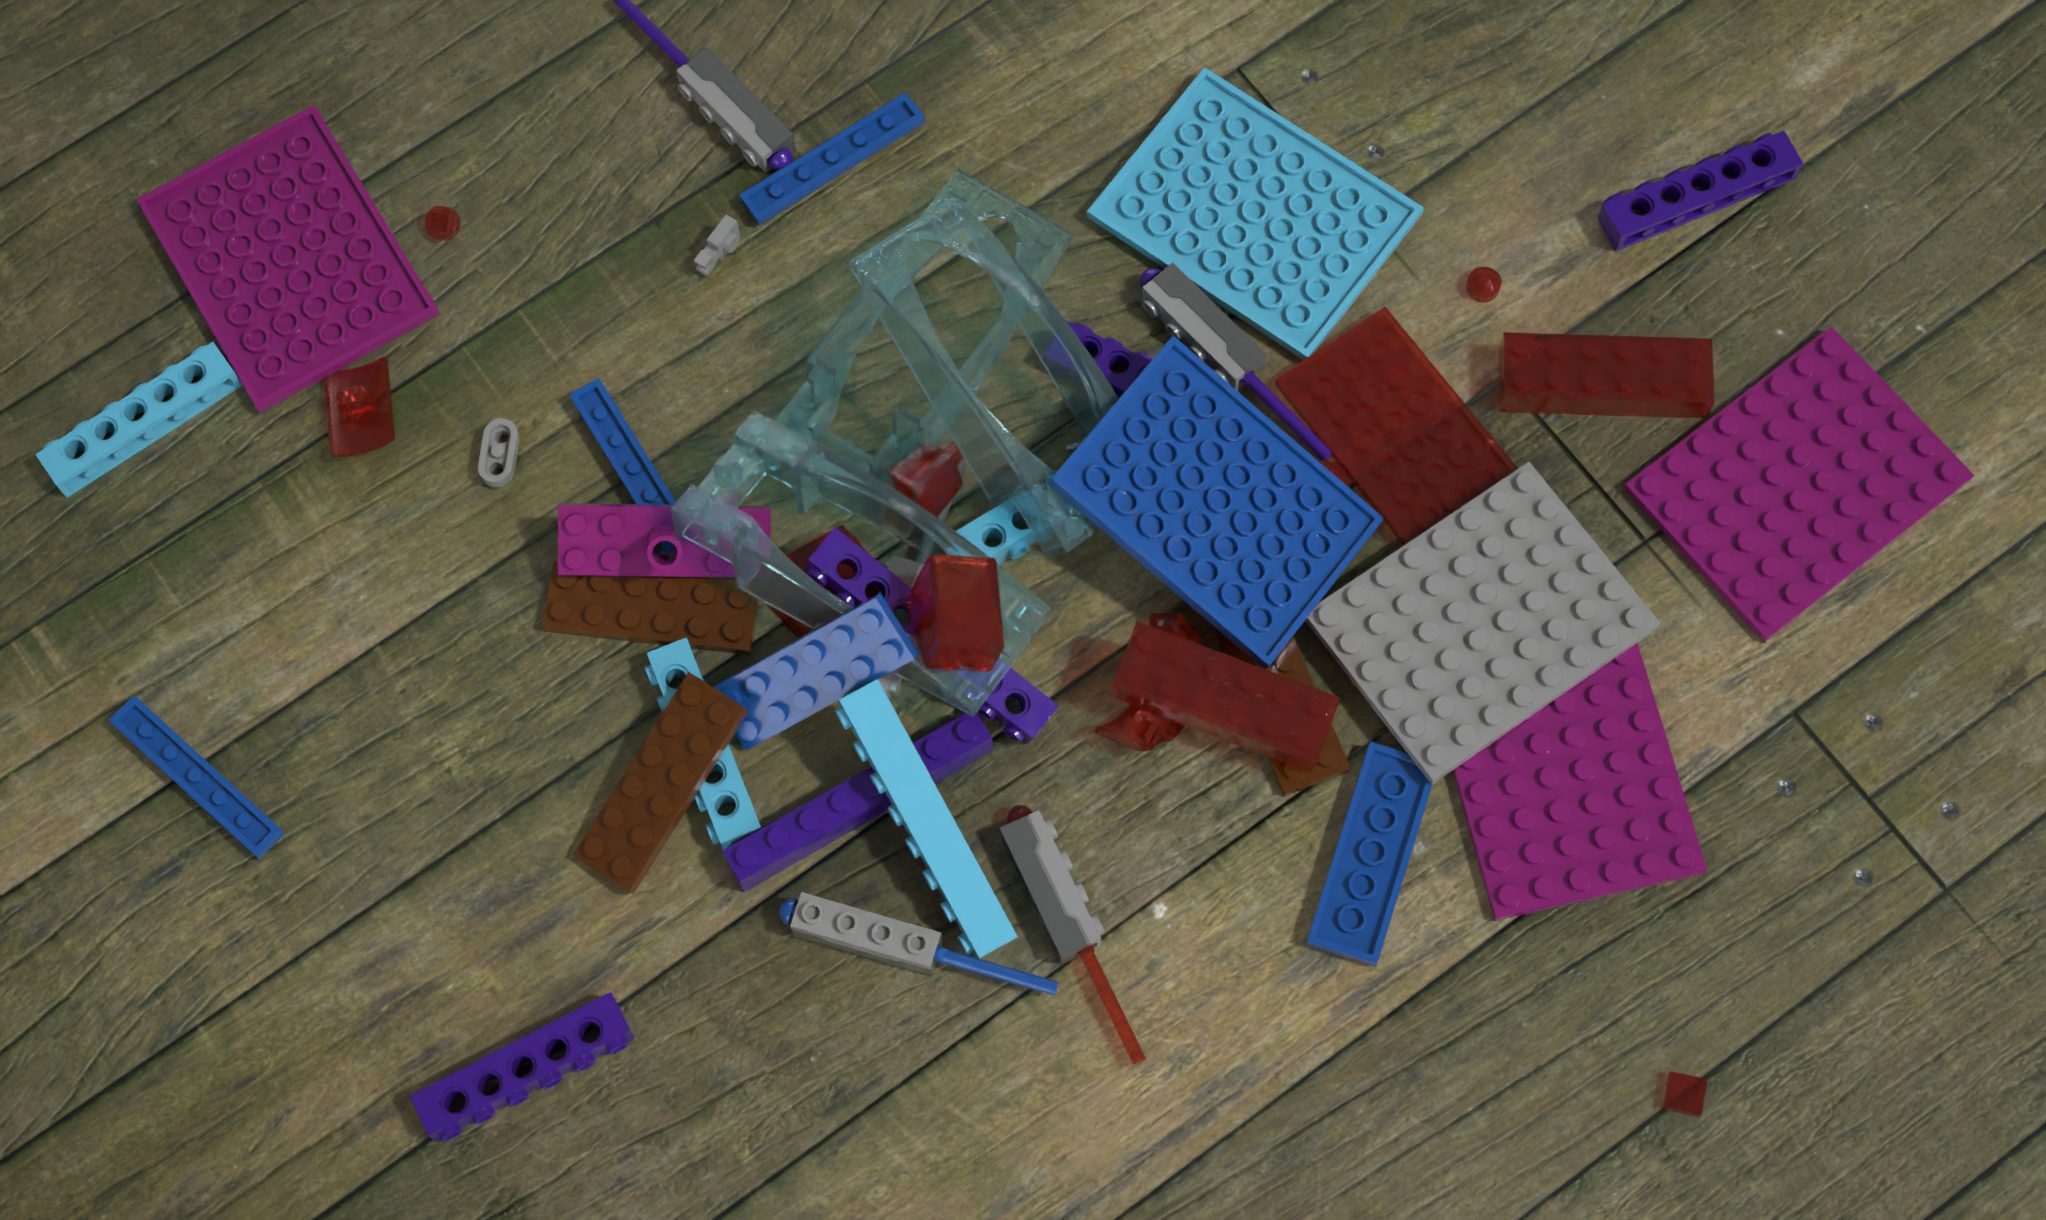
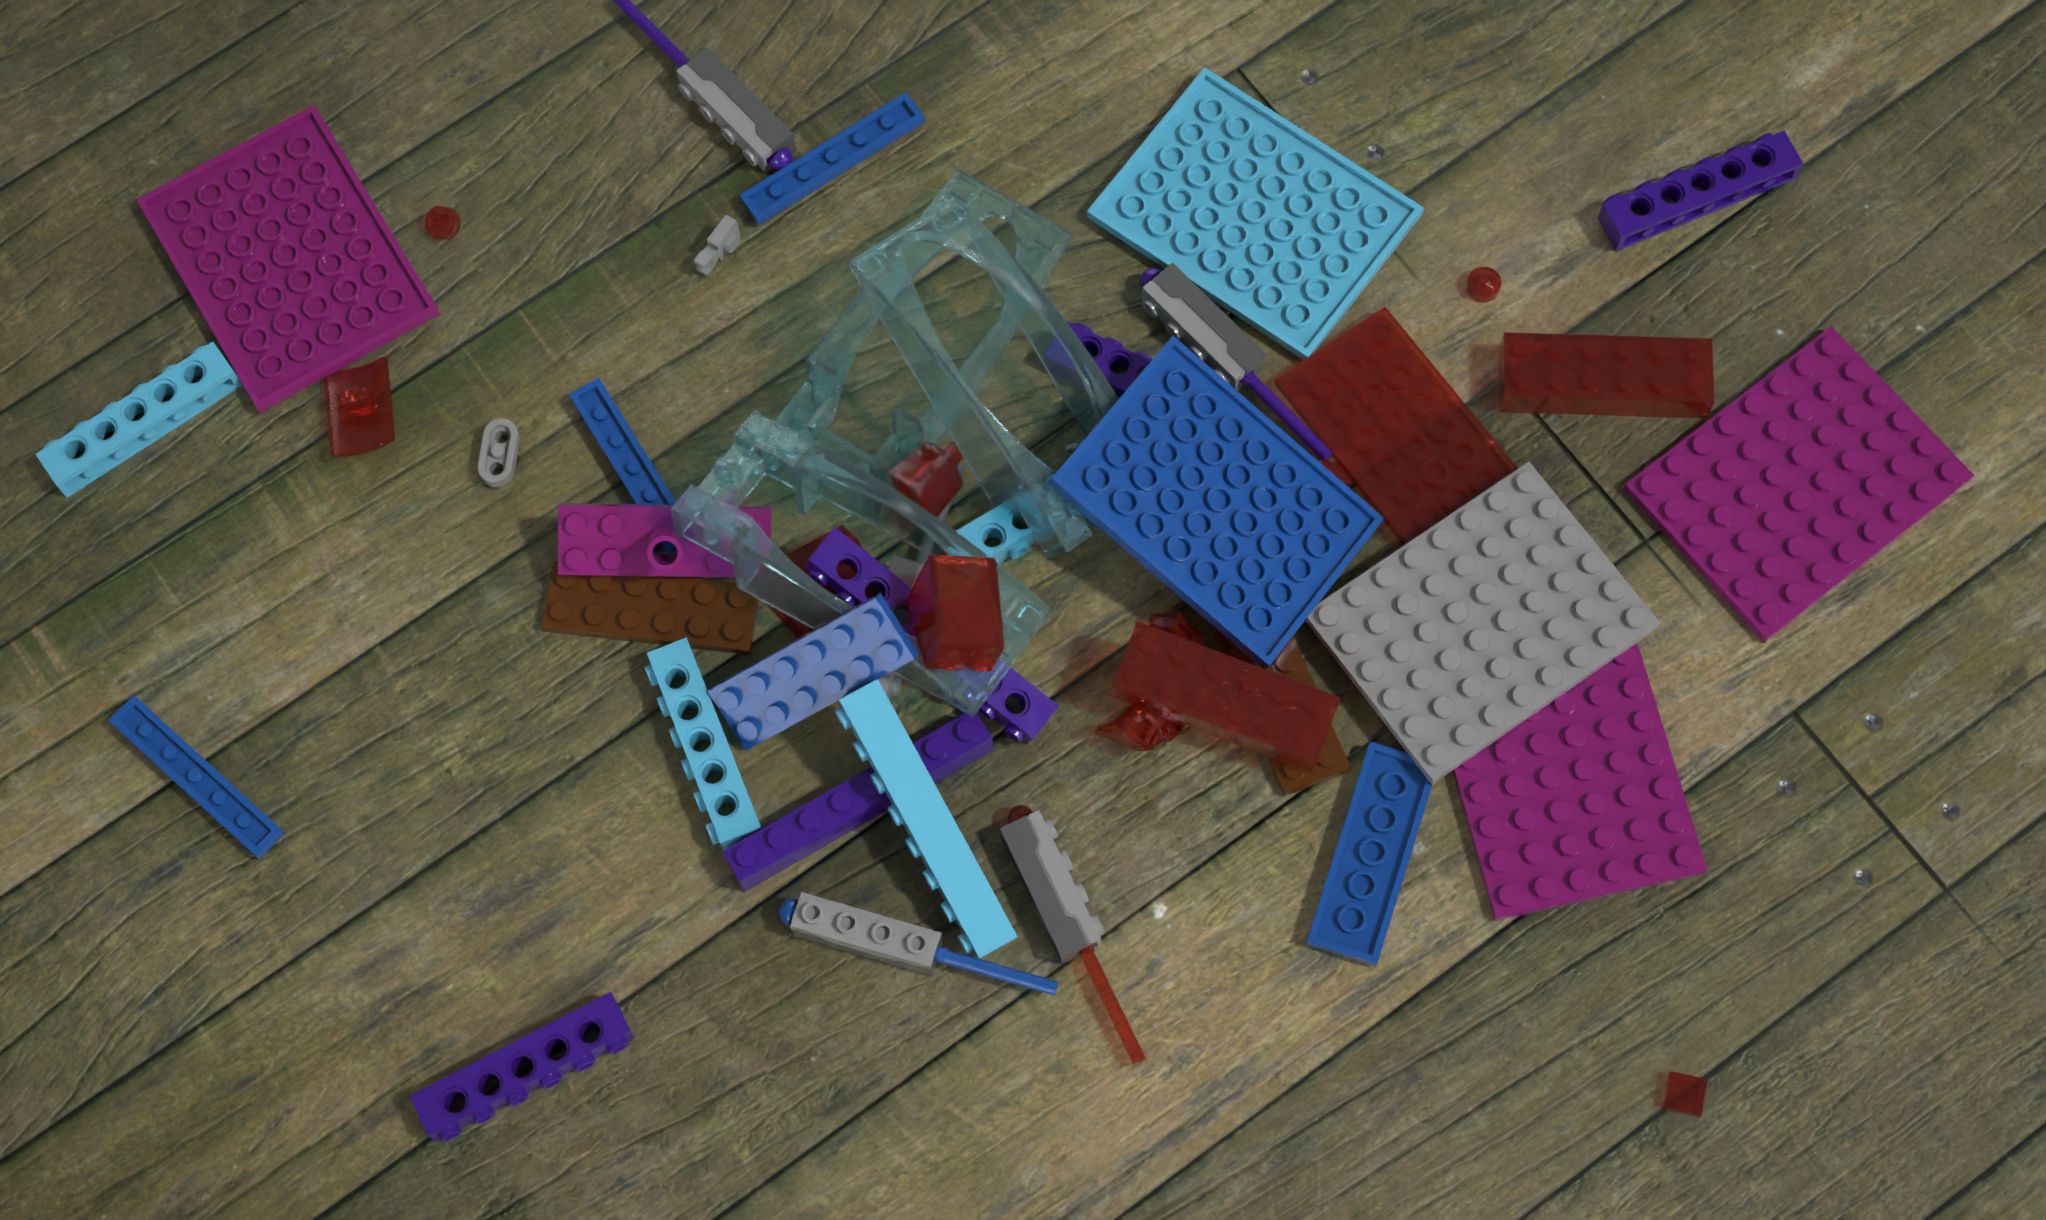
reddish brown plate [573,672,750,894] -> none

